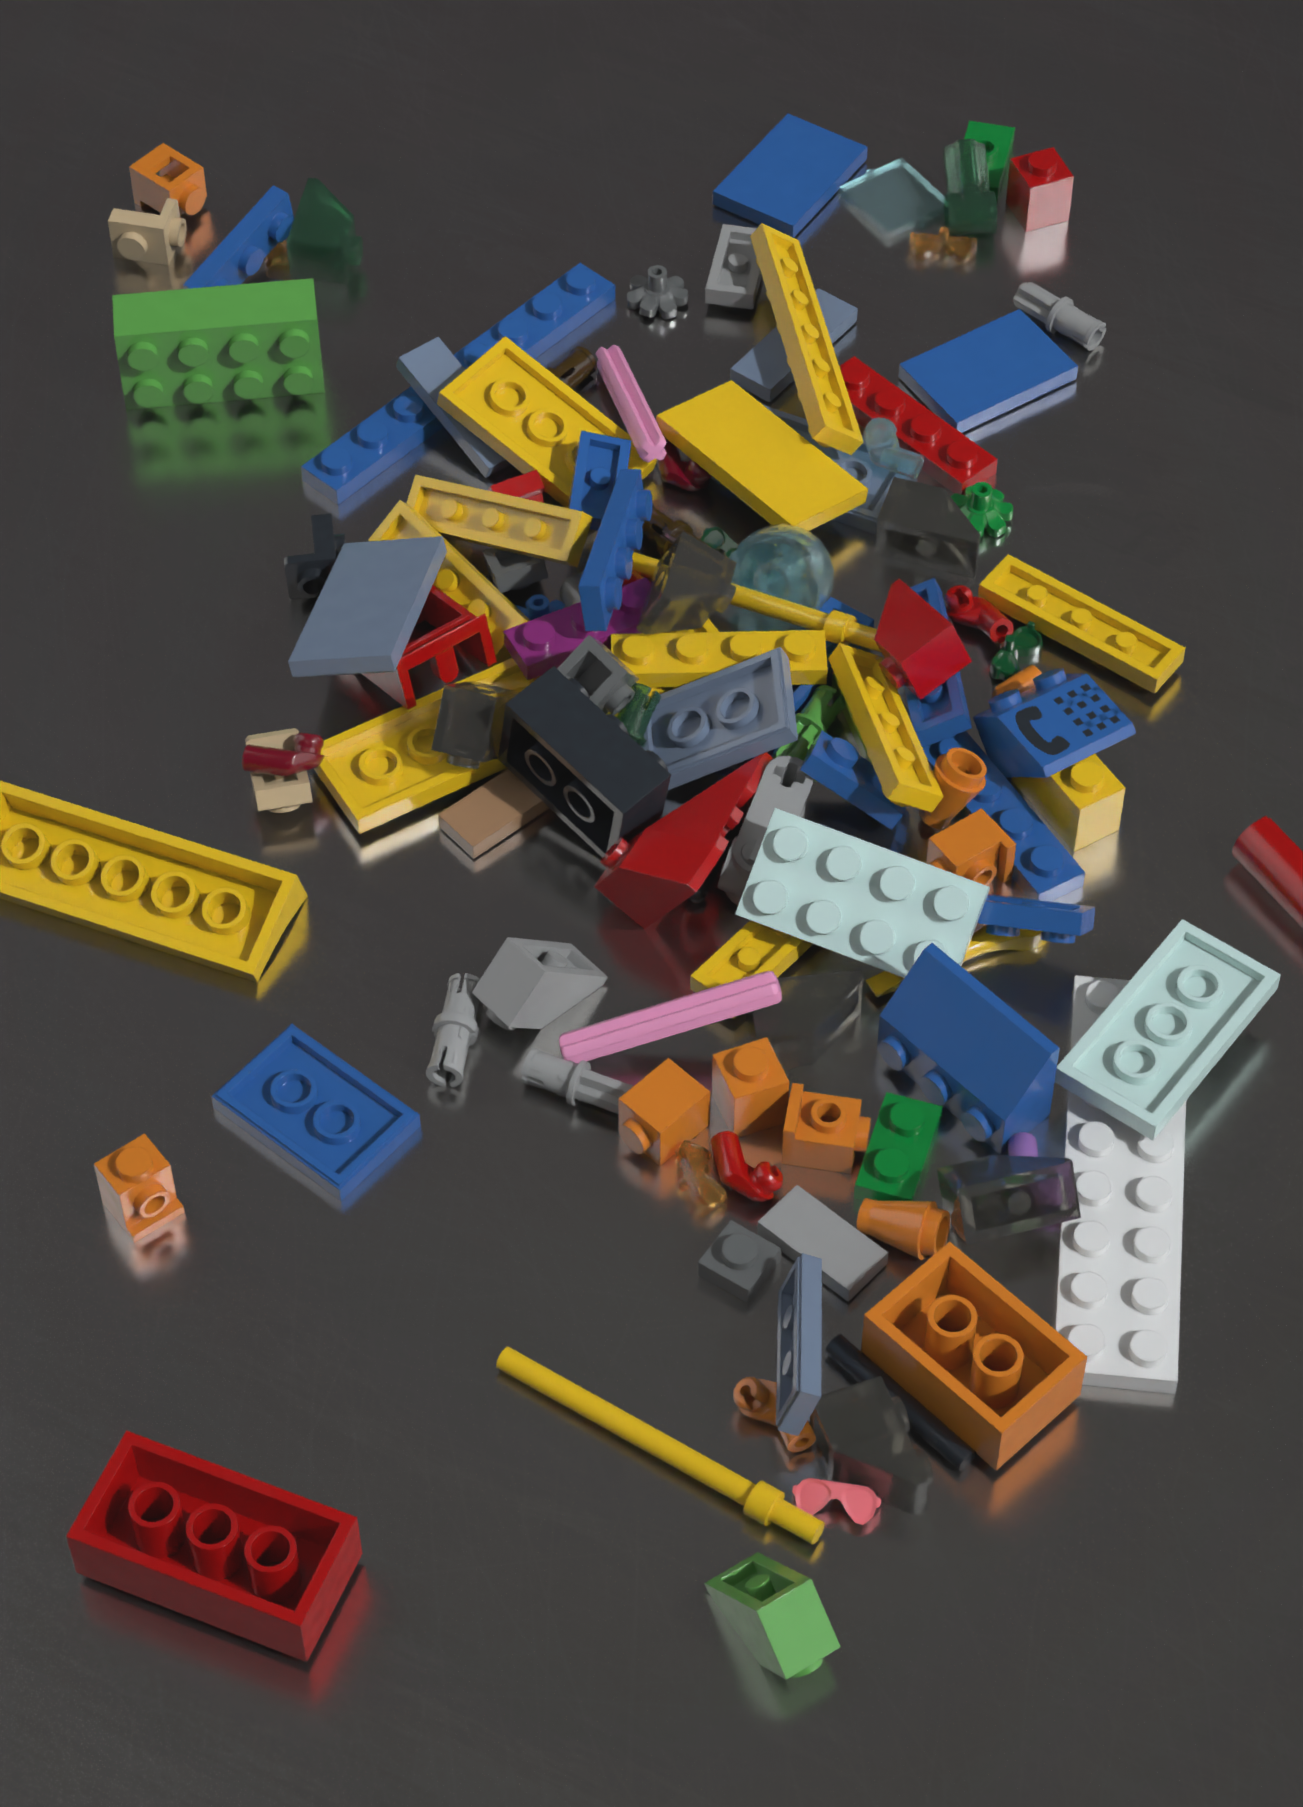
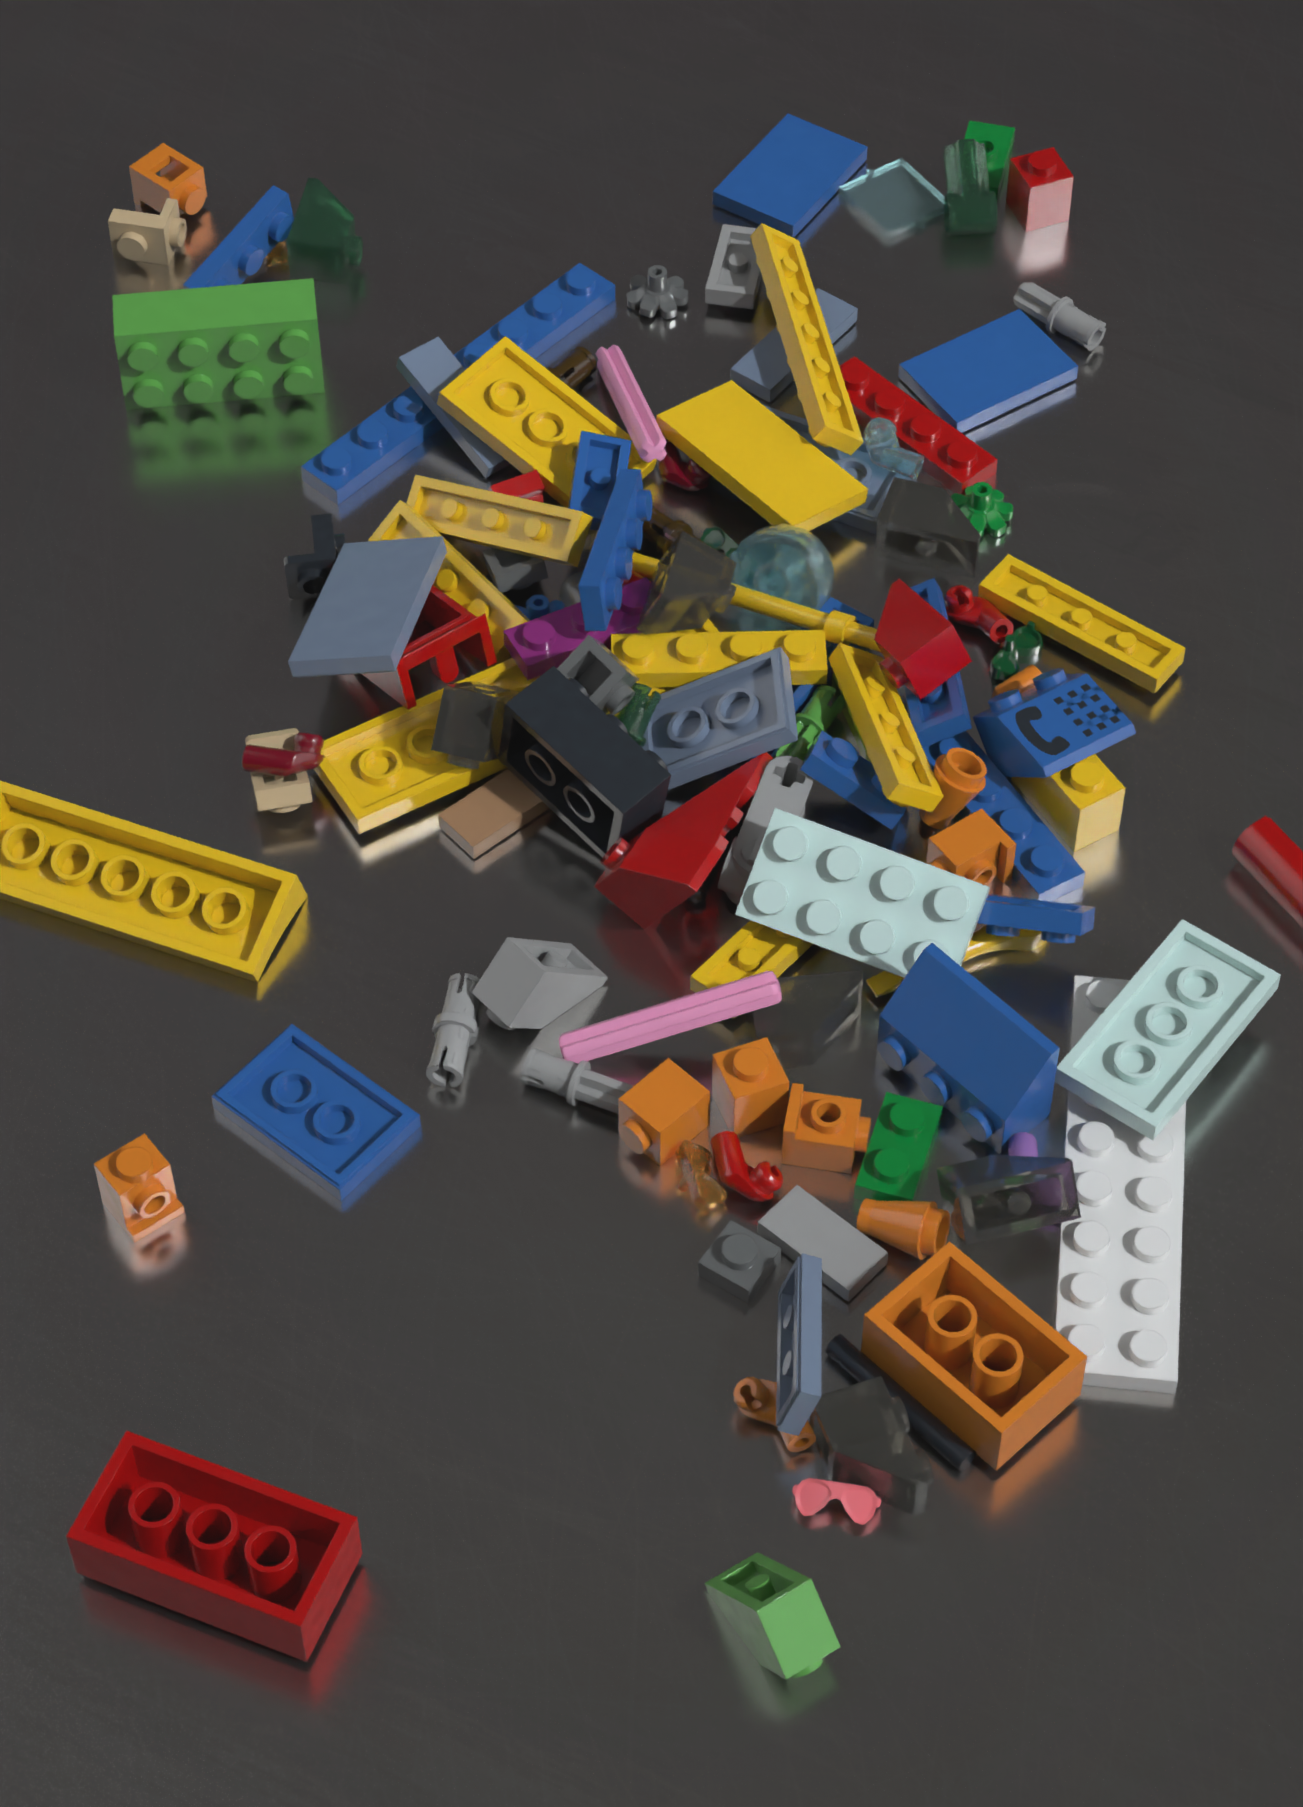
yellow bar [496,1347,825,1545] -> none
clear orange piece [909,227,977,265] -> none

